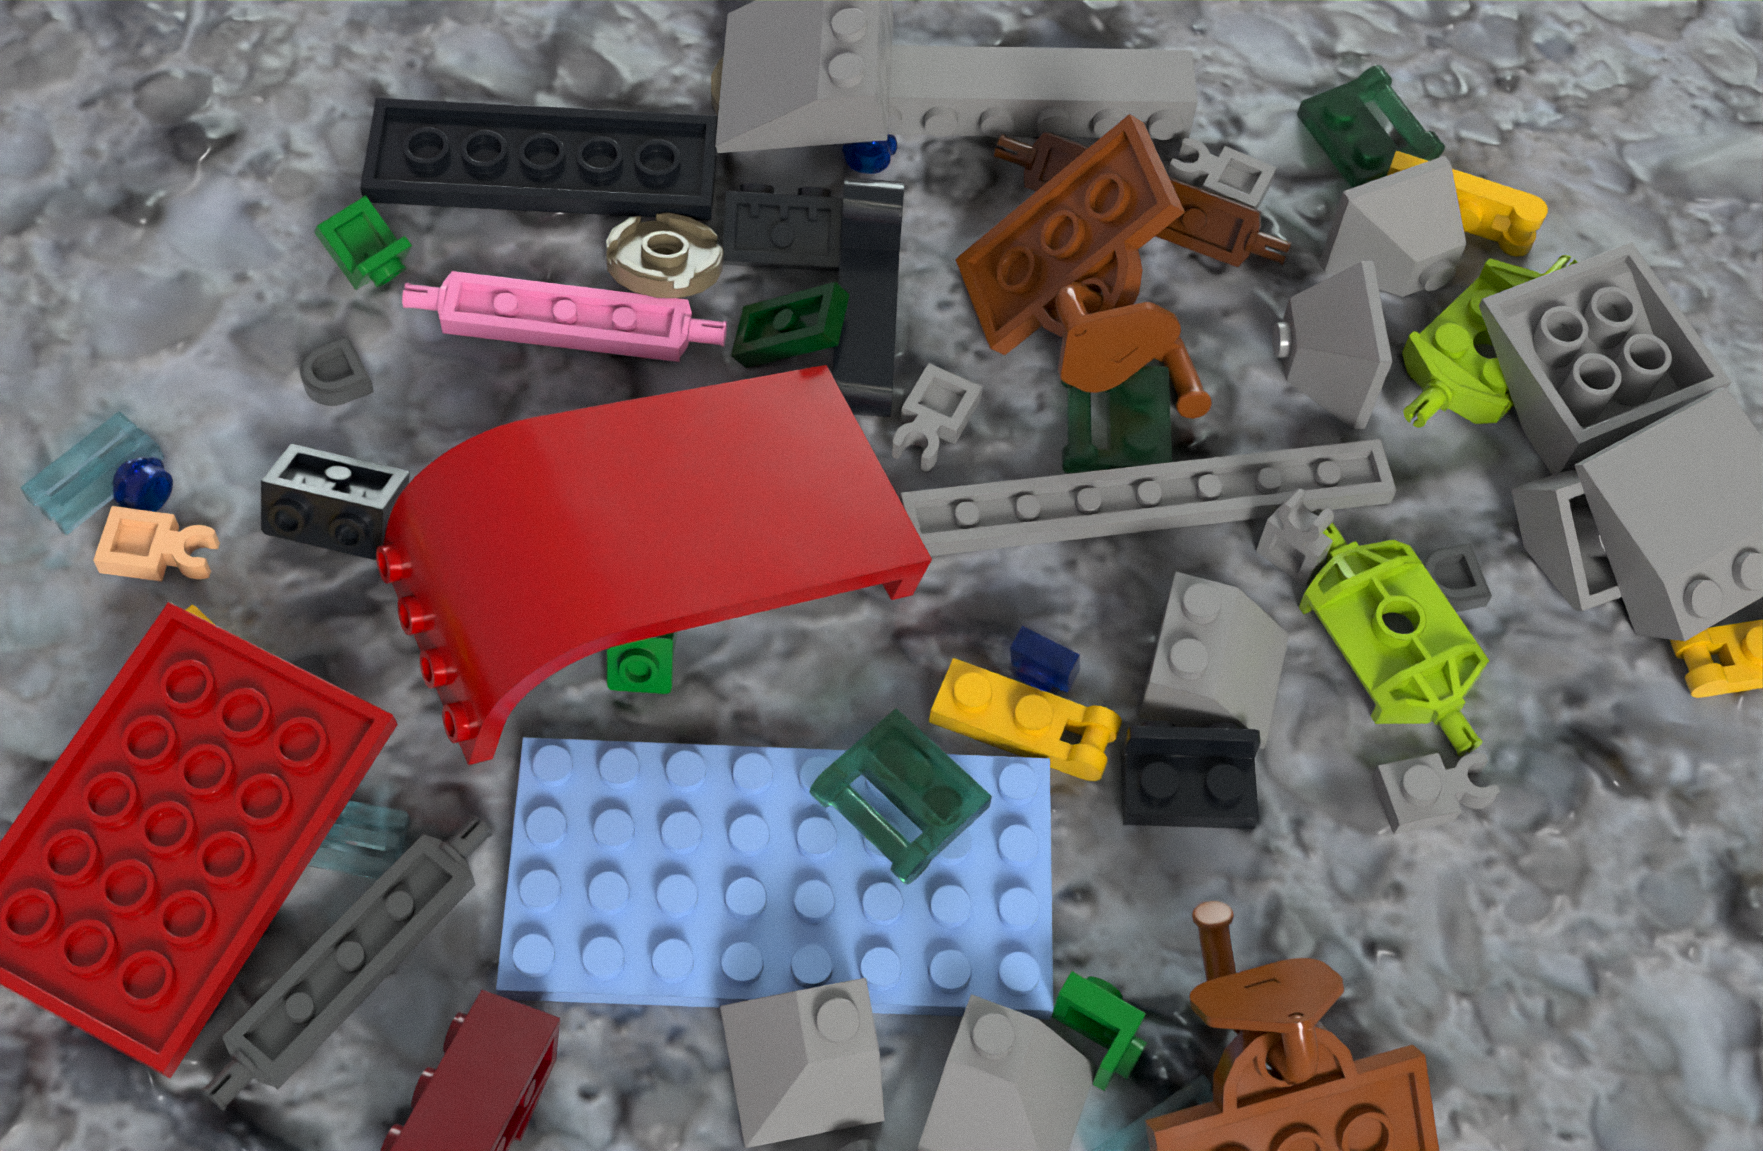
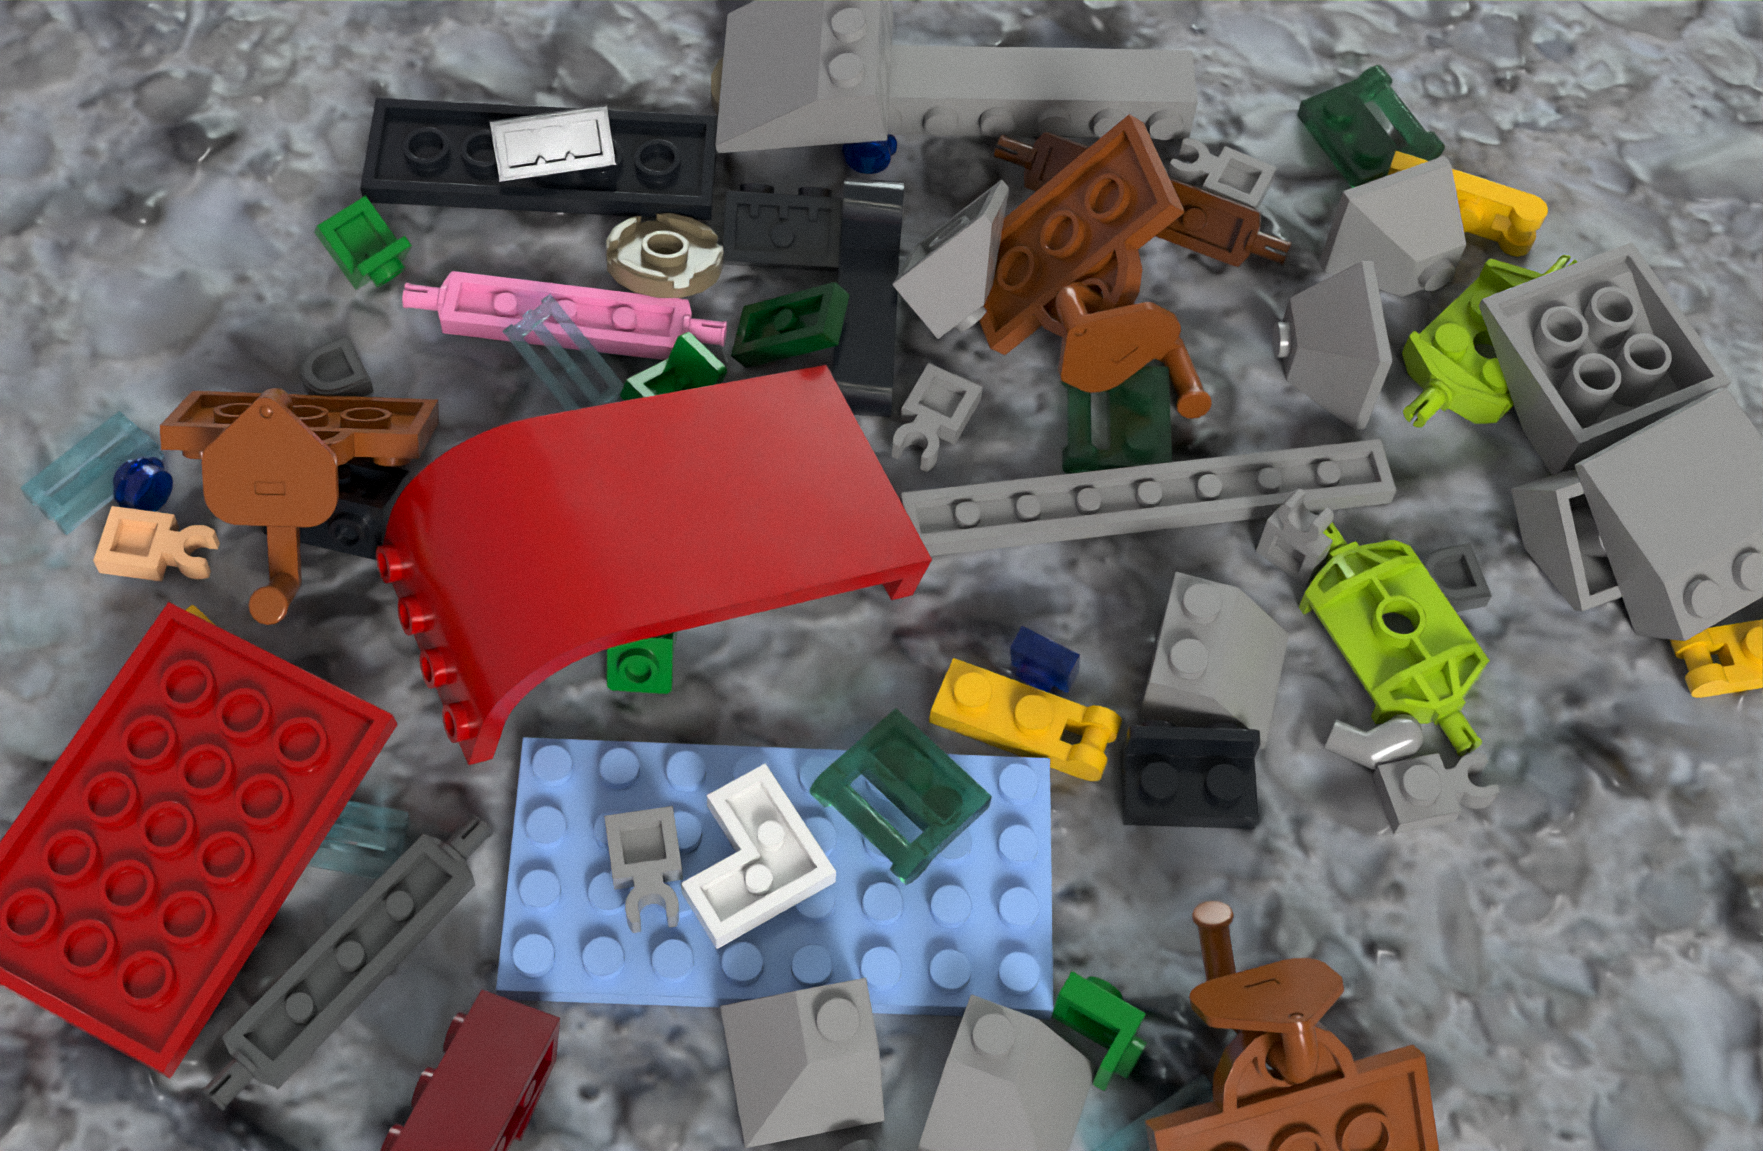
none -> dark orange plate [160,388,439,625]
none -> plate [489,105,616,182]
none -> clear light blue tile [502,294,624,411]
none -> light grey plate [604,806,683,933]
none -> green bracket [619,332,727,401]
none -> white plate [681,763,836,949]
none -> light grey slope [892,179,1009,339]
none -> light grey arm [1324,714,1423,770]

